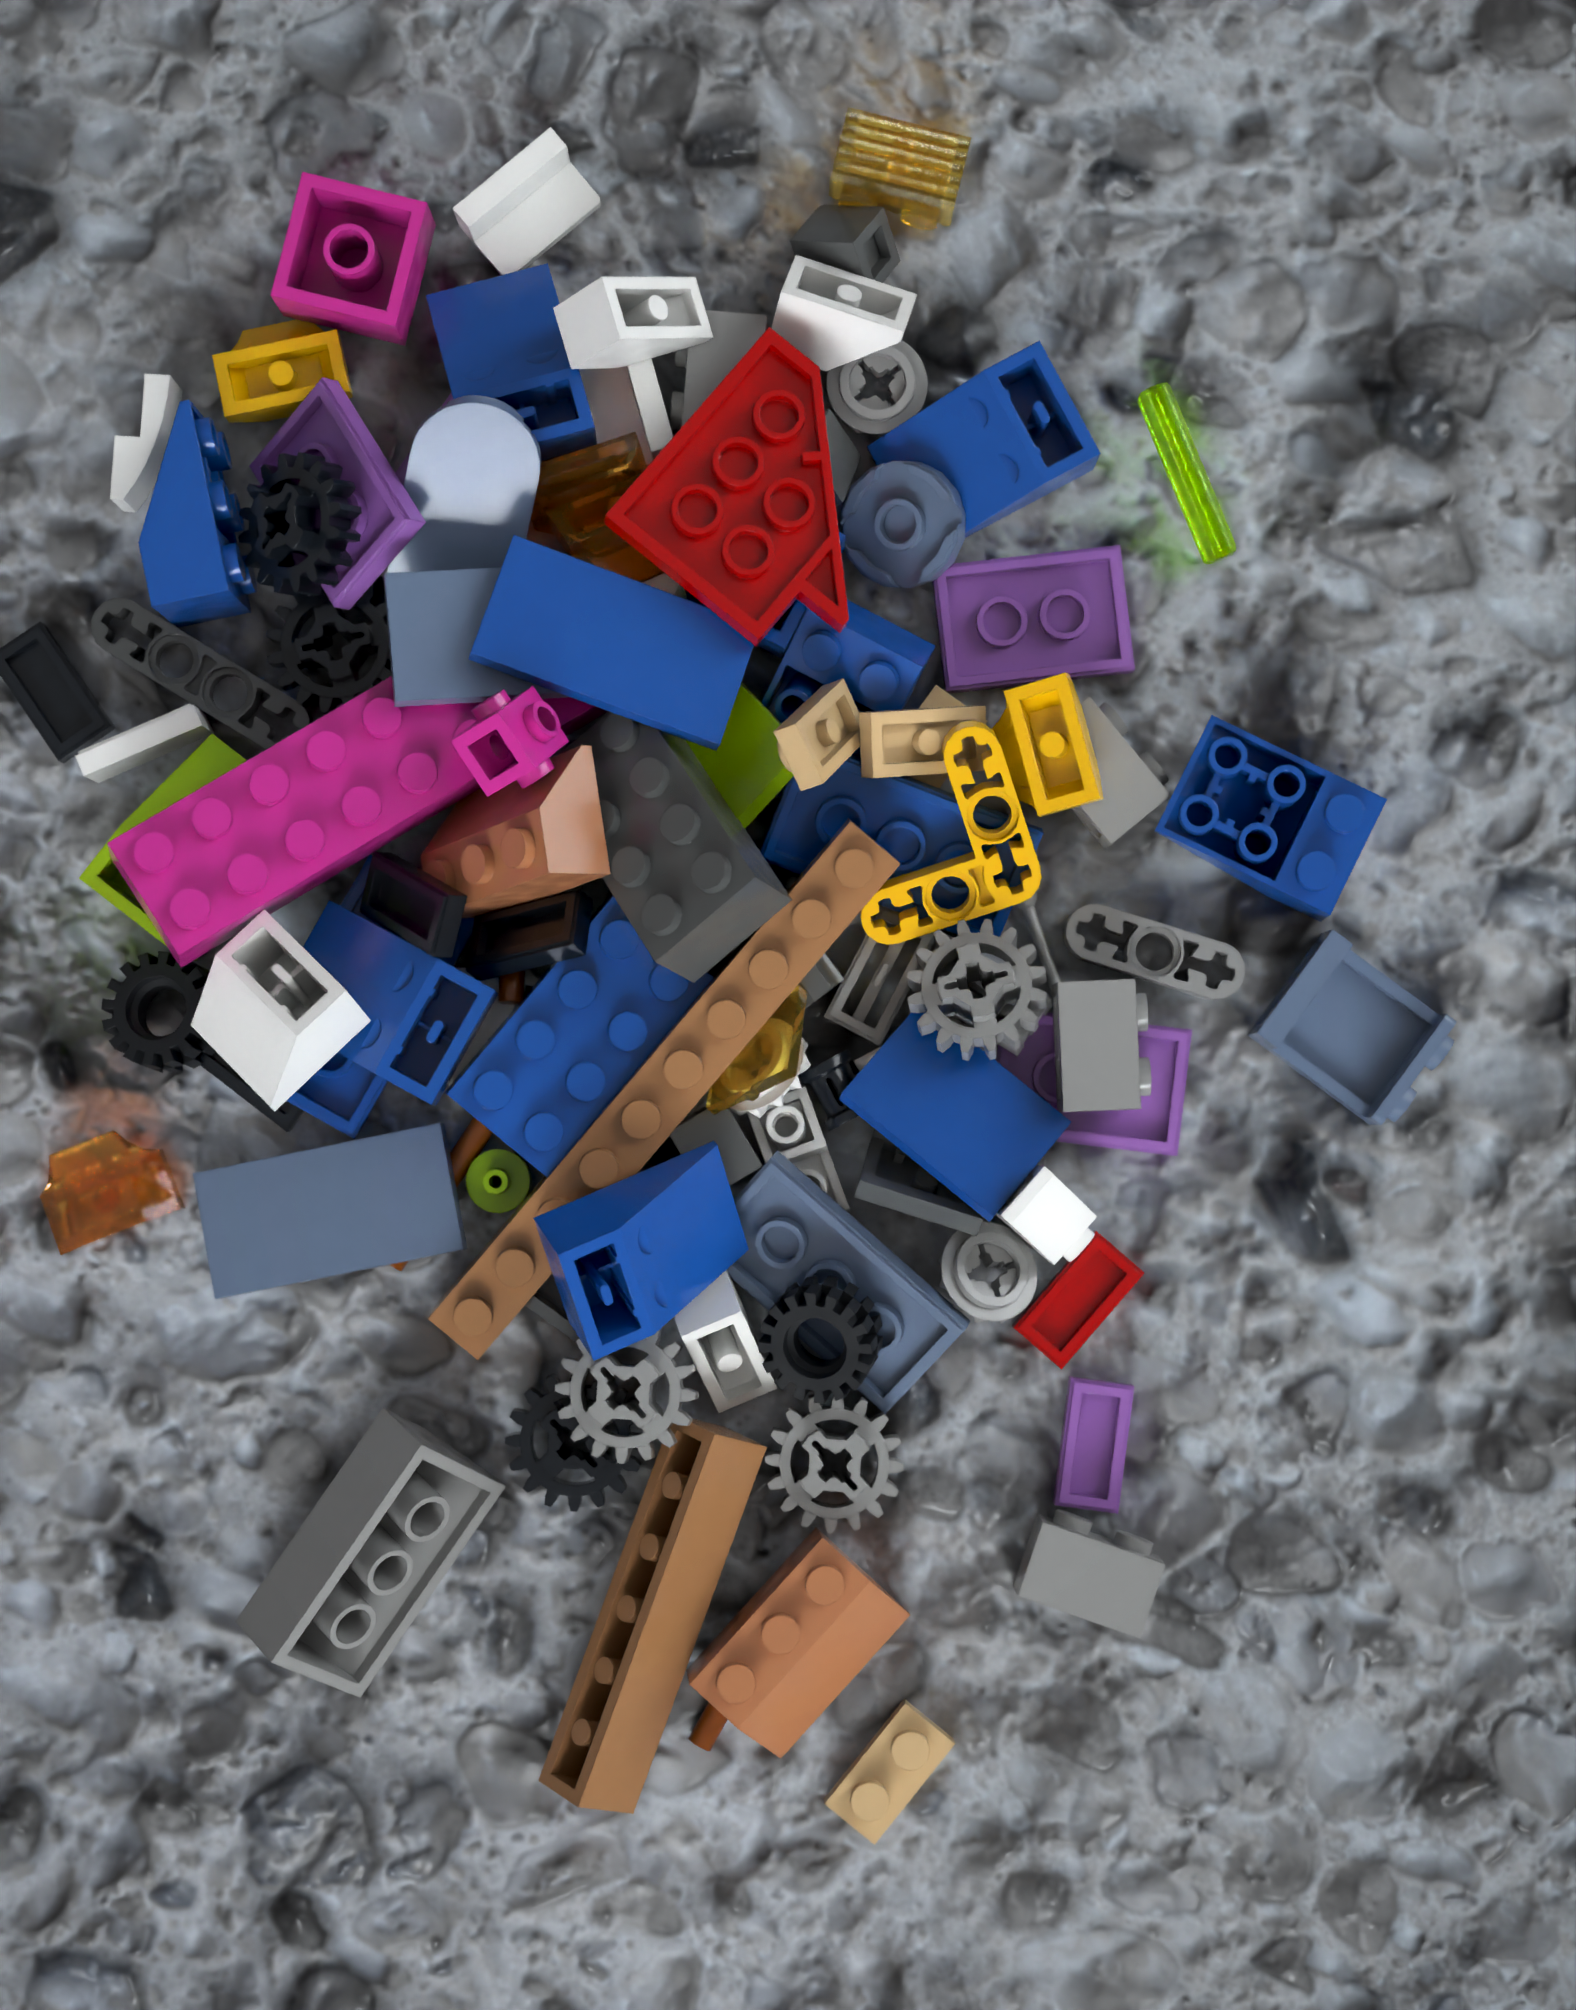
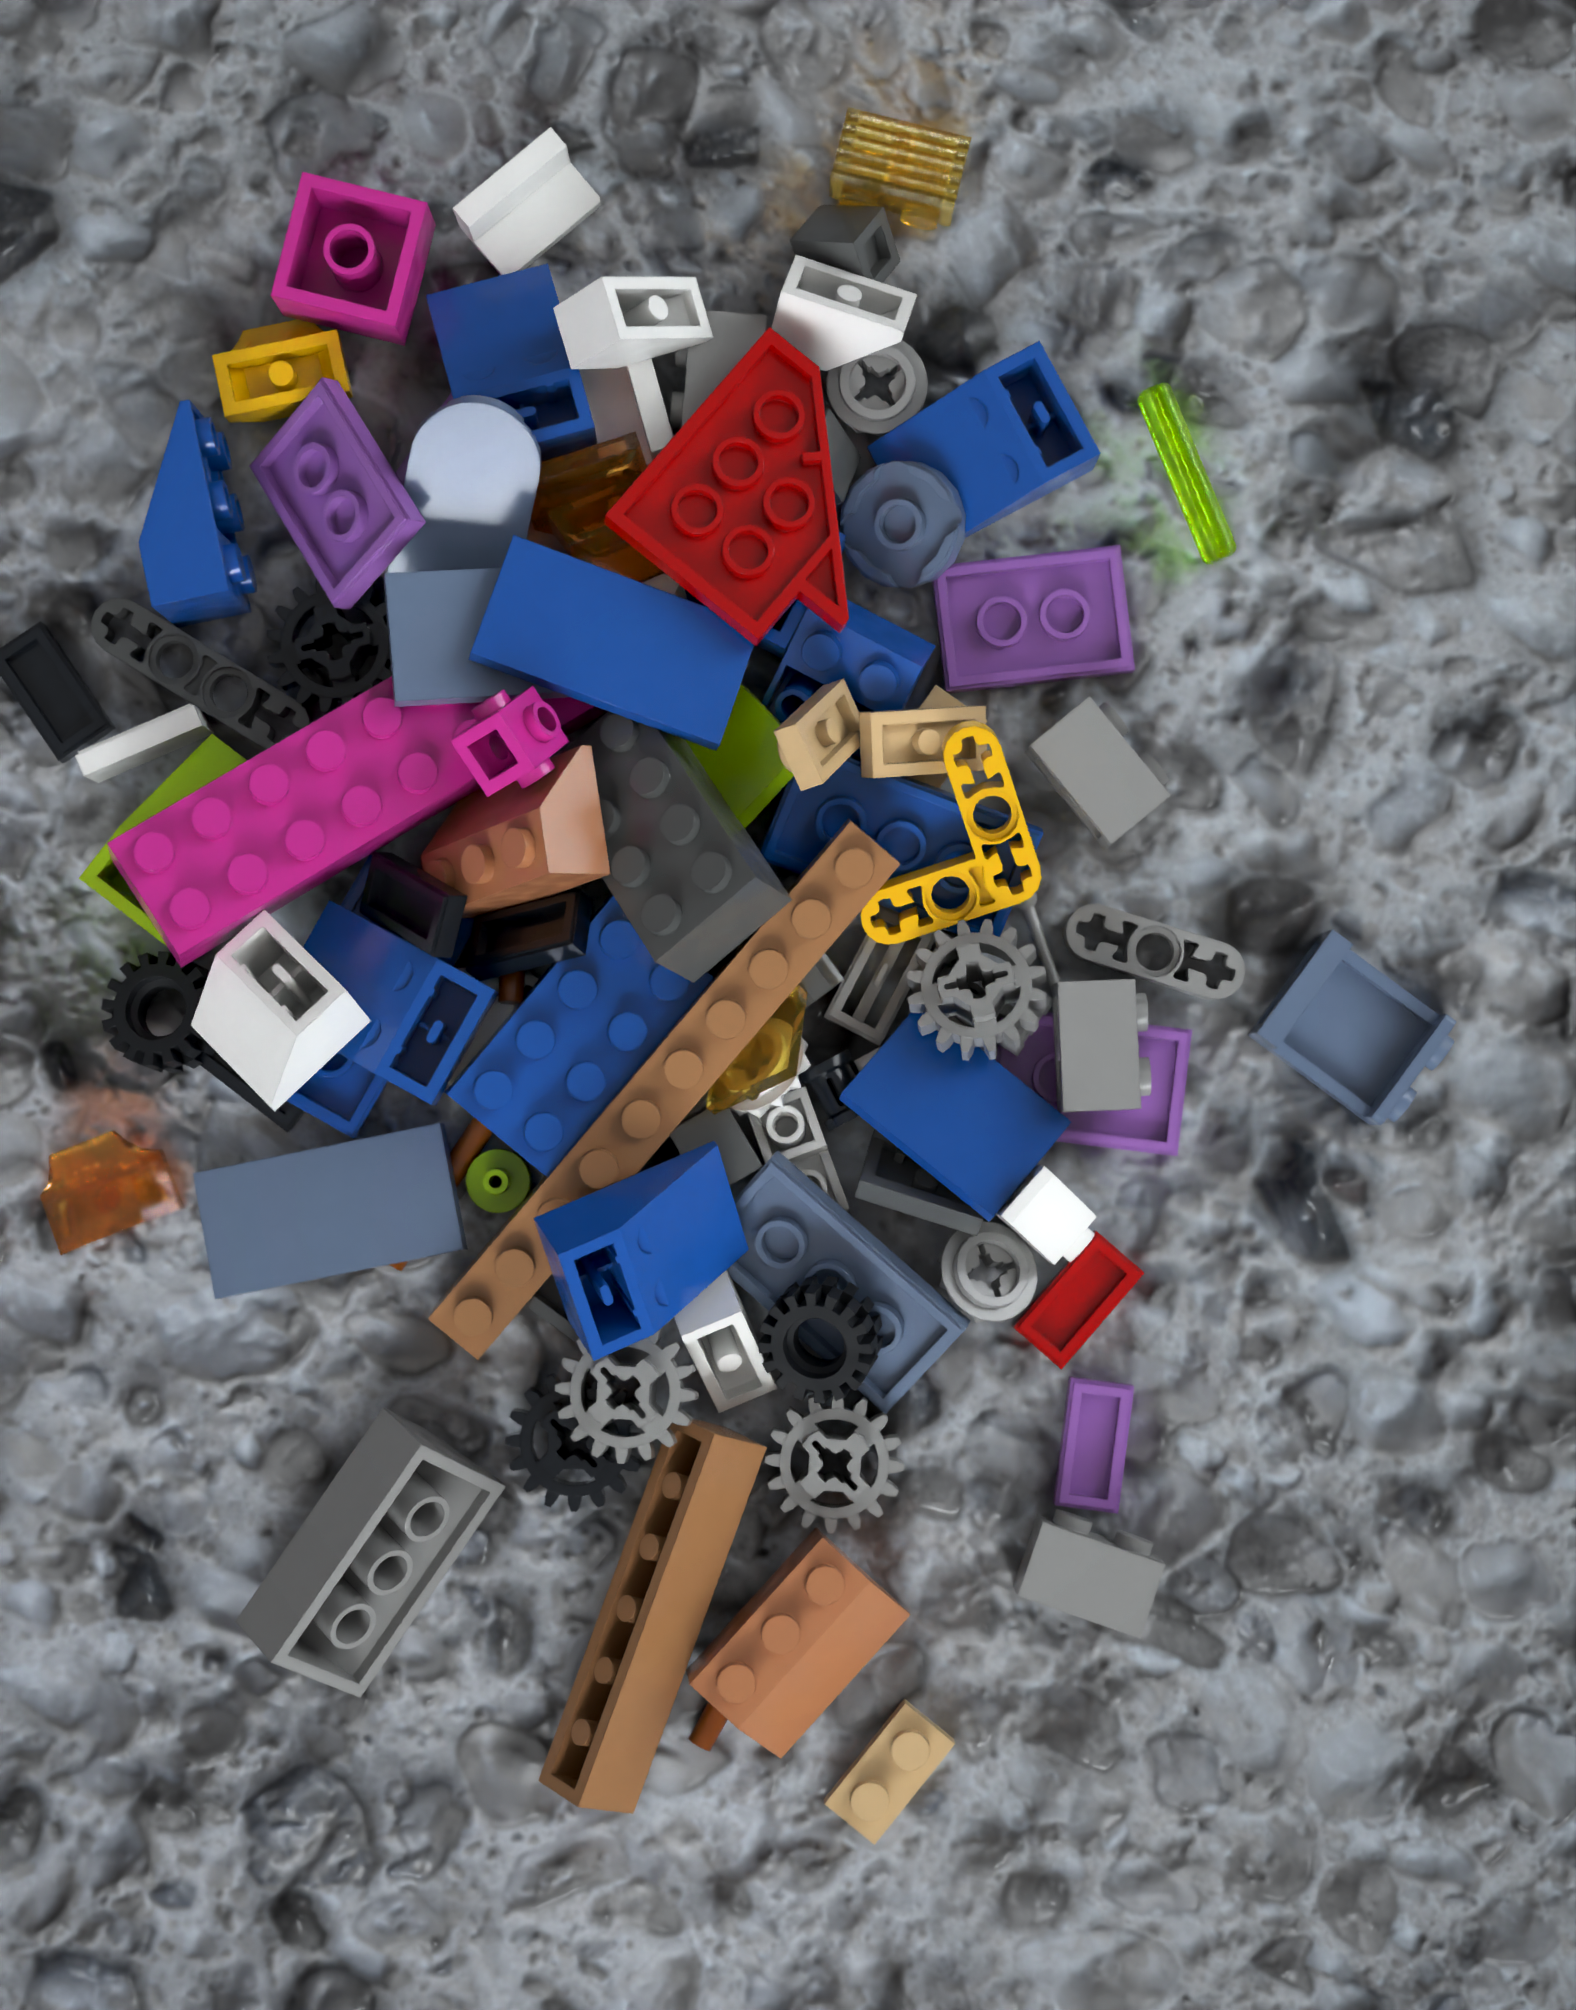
white slope [110,373,183,512] -> none
black gear [238,452,362,596] -> none
yellow slope [992,672,1104,817] -> none
blue slope [1154,715,1387,922] -> none

